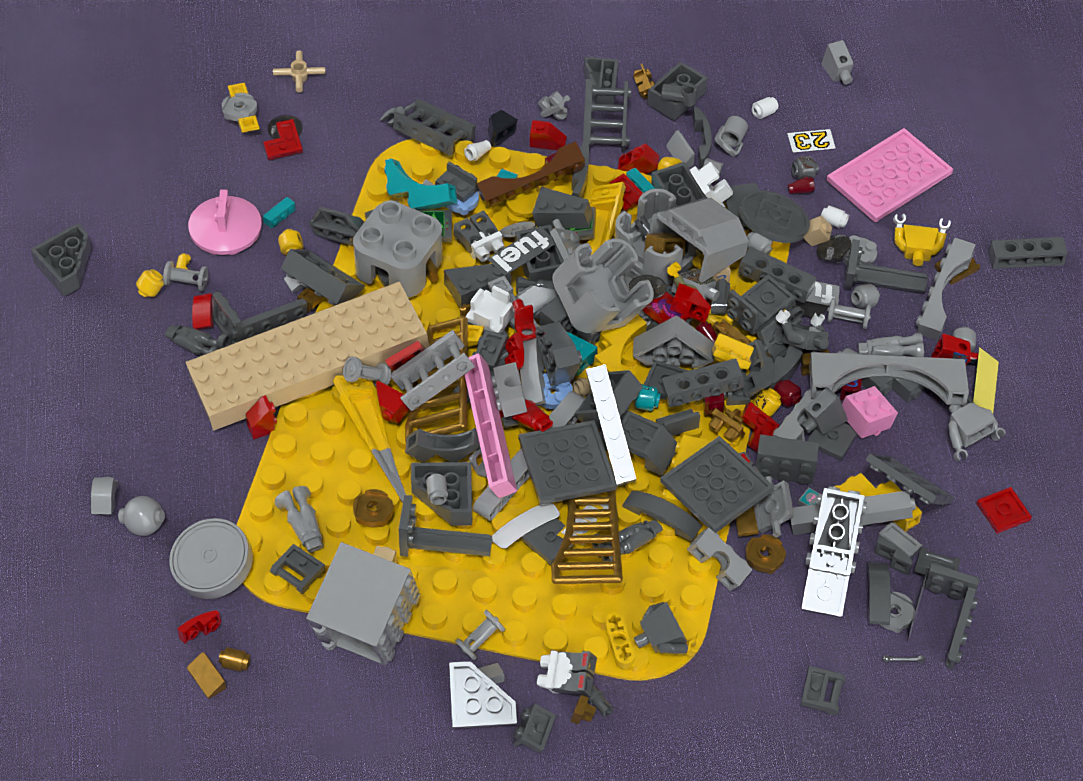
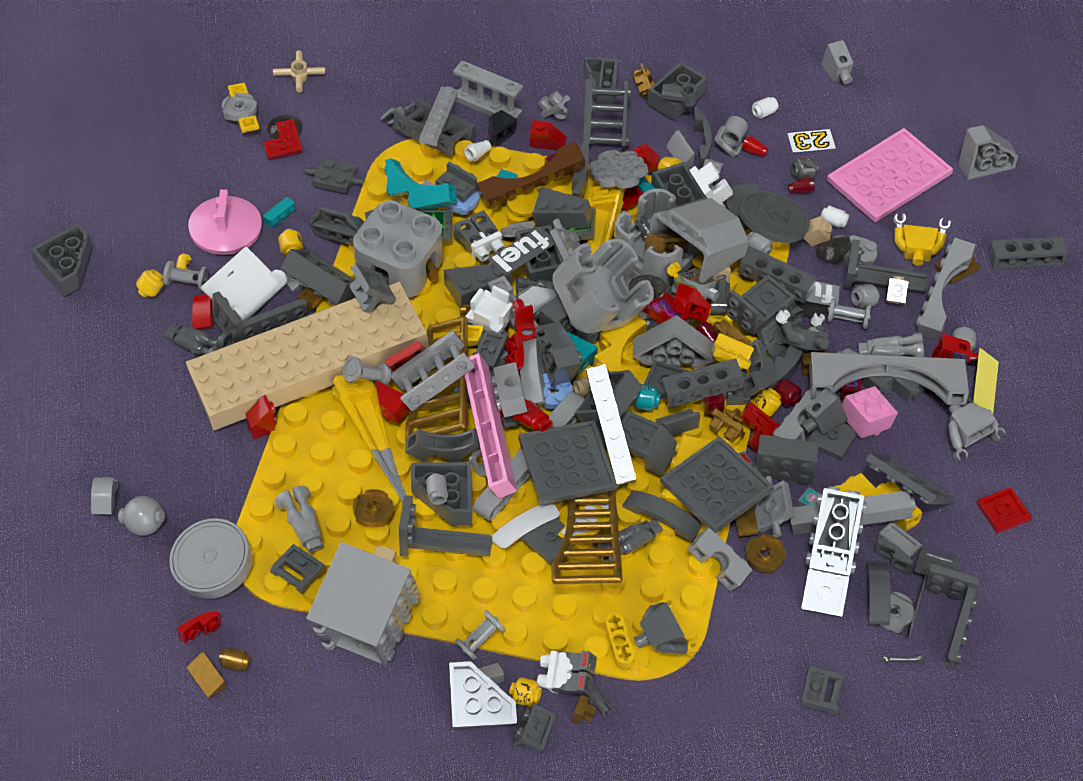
none -> white door [201,246,287,321]
none -> dark grey plate [305,158,365,194]
none -> dark grey bracket [350,263,396,313]
none -> light grey plate [419,86,458,146]
none -> light grey fence [453,60,523,120]
none -> yellow head [509,677,542,707]
none -> light grey plate [589,150,649,188]
none -> red cone [741,135,769,157]
none -> brick [885,276,908,305]
none -> light grey brick [958,125,1018,180]

